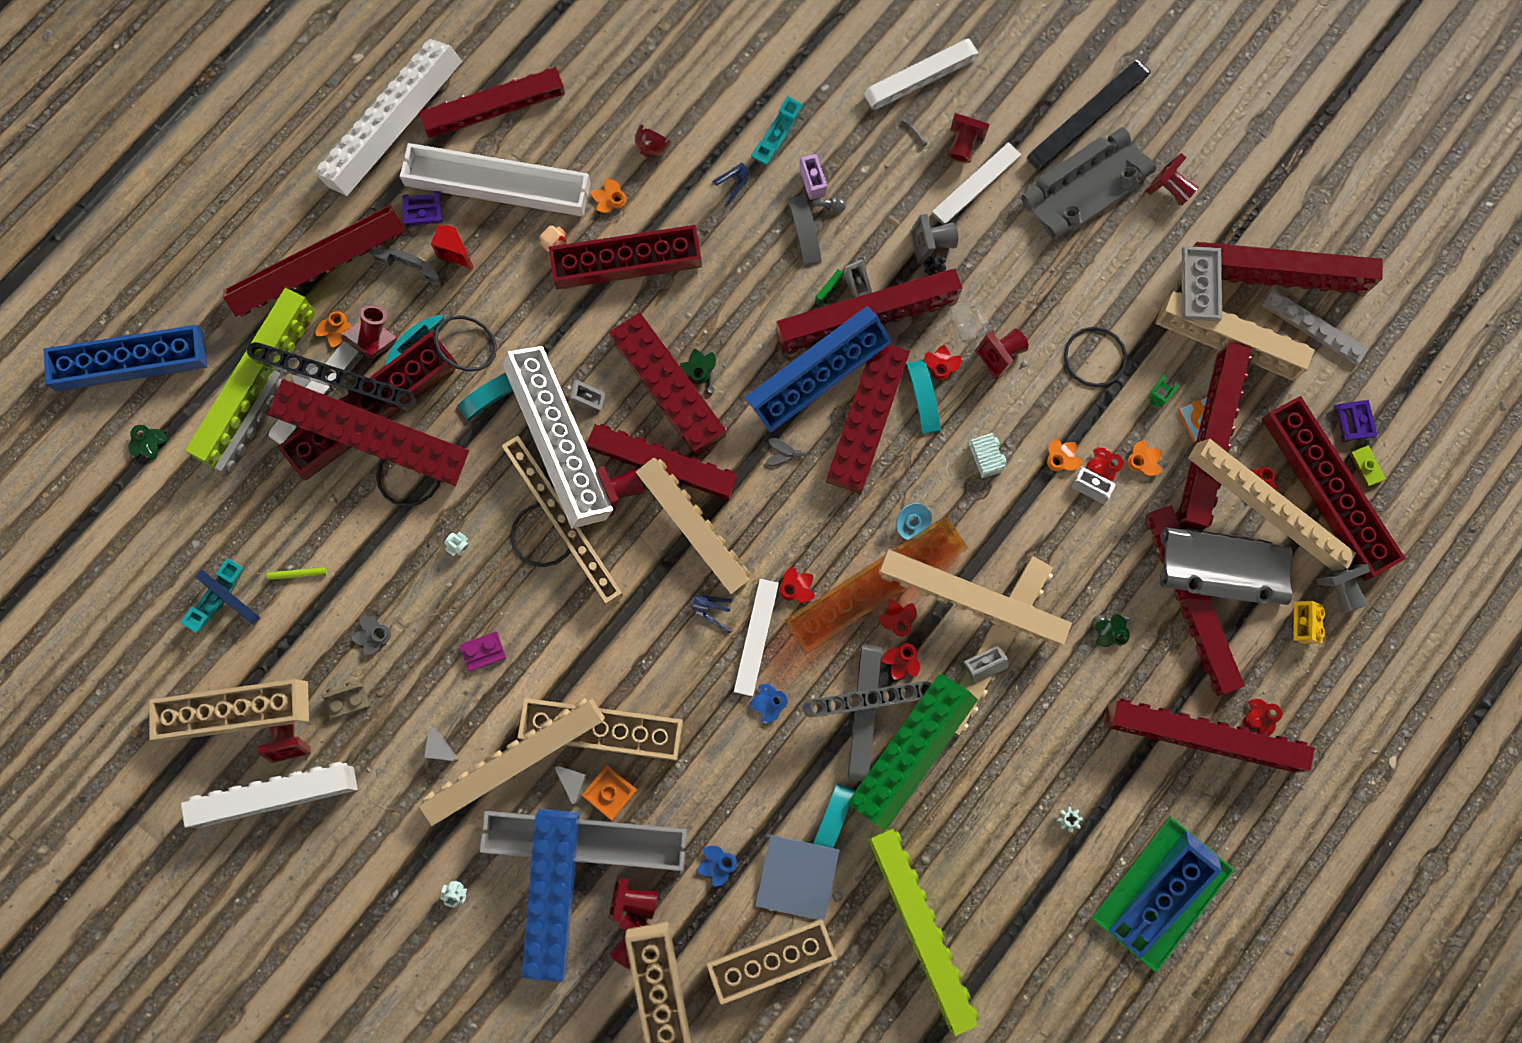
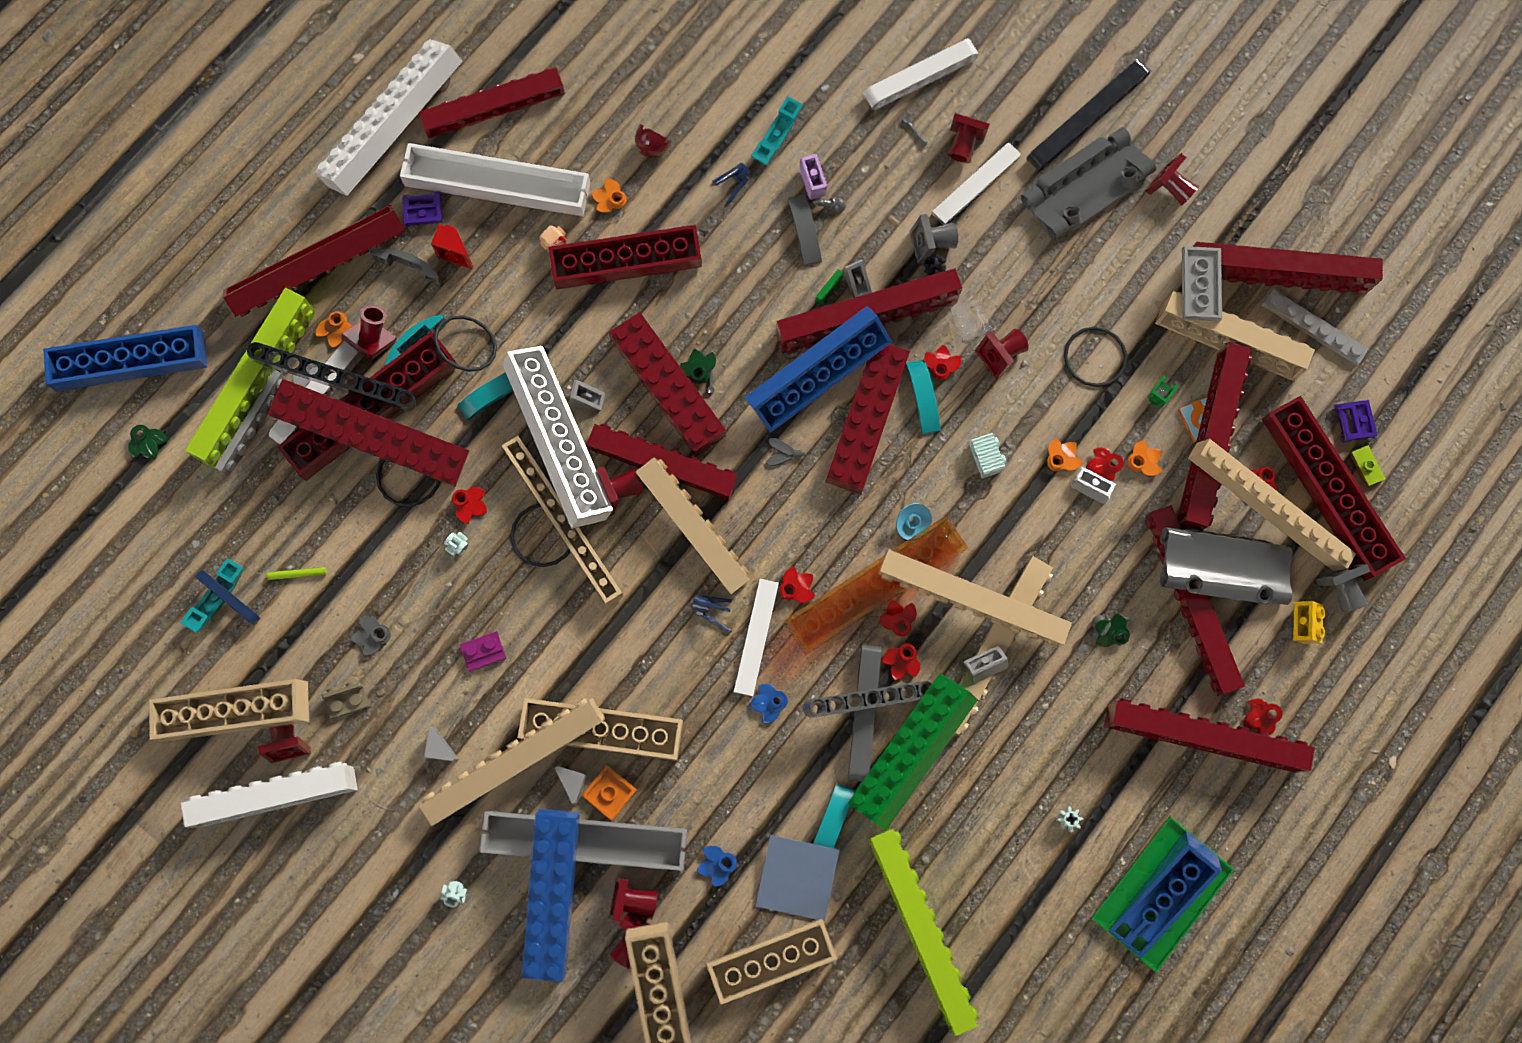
none -> red plate [452,487,487,524]

